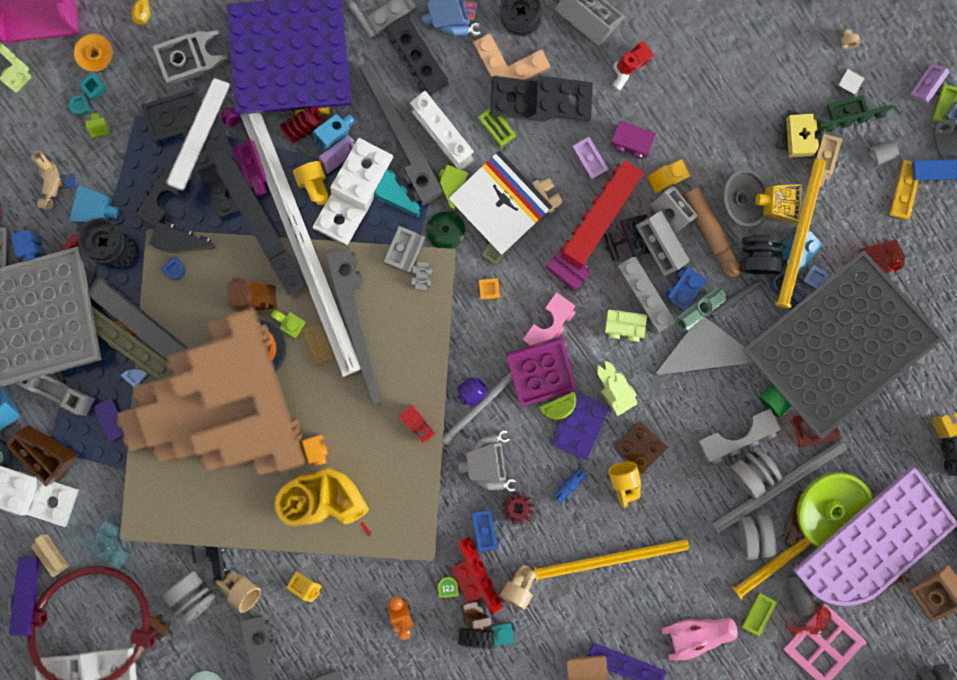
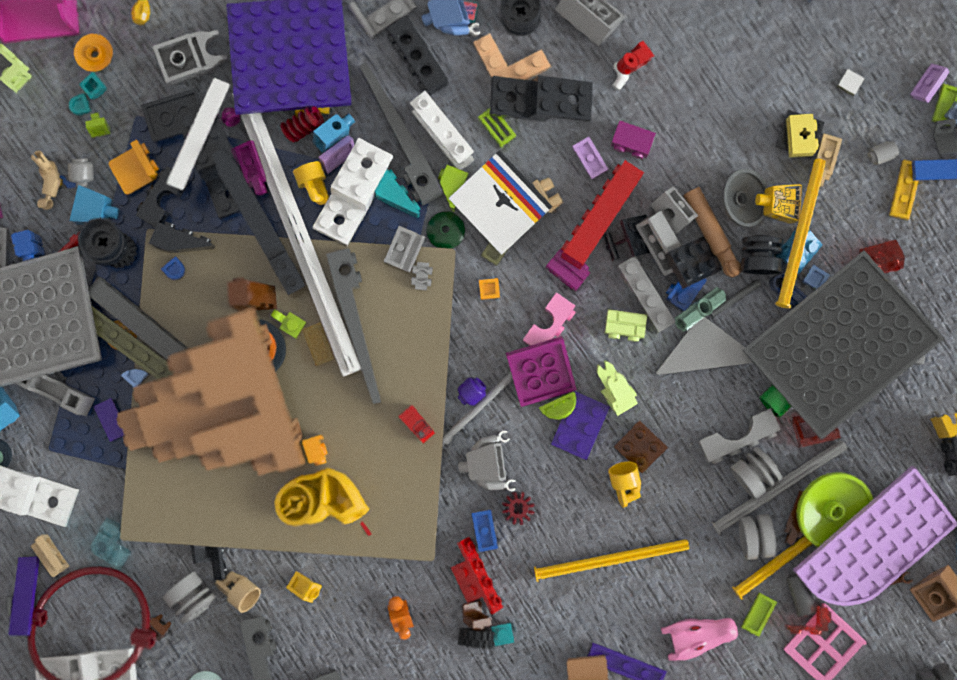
reddish brown wedge [6,425,79,487] -> none
tile [438,577,459,598] -> none
tan piece [499,565,536,611] -> none
blue pin [552,467,588,504] -> none
yellow slope [647,159,690,194] -> none
dark green bracket [815,95,892,133] -> none
tan tile [840,29,861,49] -> none
none -> light grey head [68,159,94,186]
none -> light orange bracket [108,139,159,195]
none -> black plate [664,236,722,289]

